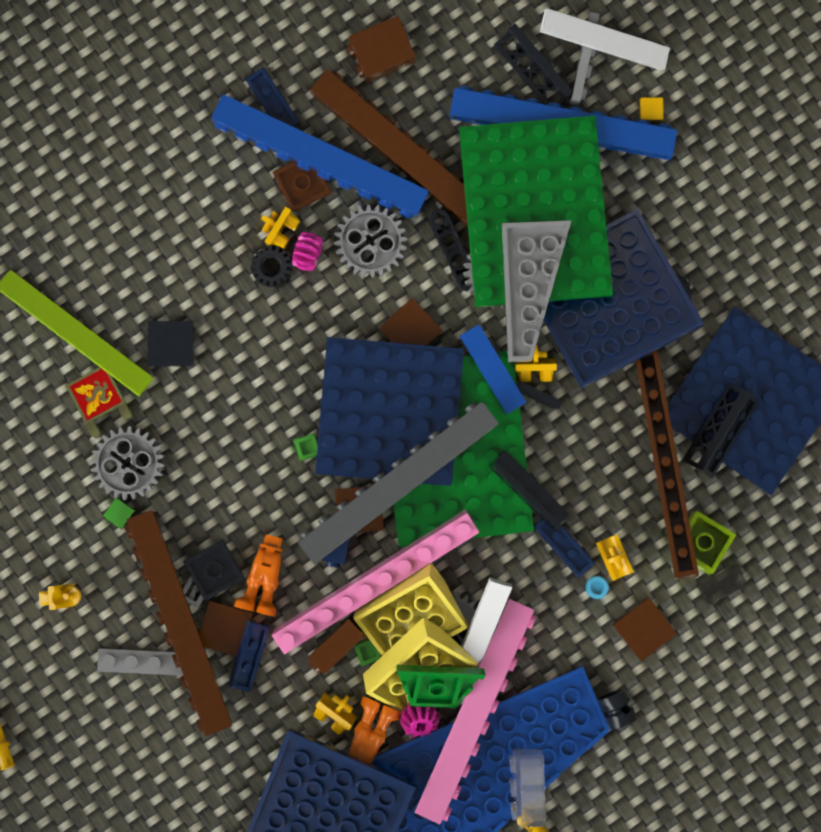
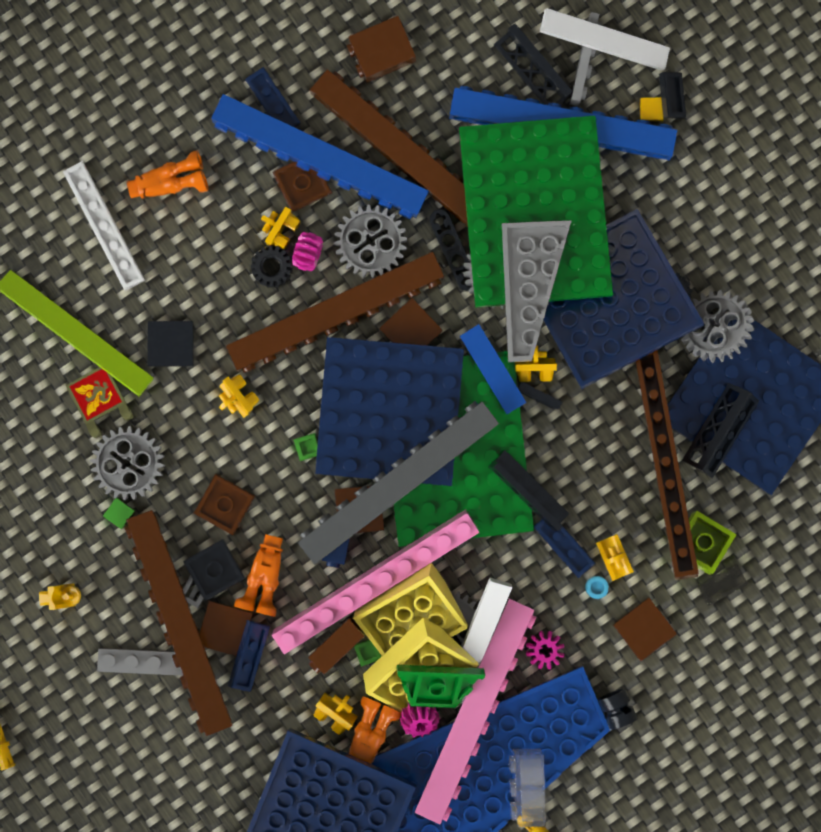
none -> white tile [63,161,146,291]
none -> orange piece [127,150,209,199]
none -> reddish brown tile [193,474,255,535]
none -> yellow hips [219,374,259,418]
none -> reddish brown brick [226,252,444,374]
none -> dark pink gear [526,631,564,669]
none -> black tile [659,72,686,119]
none -> light grey gear [681,290,754,363]

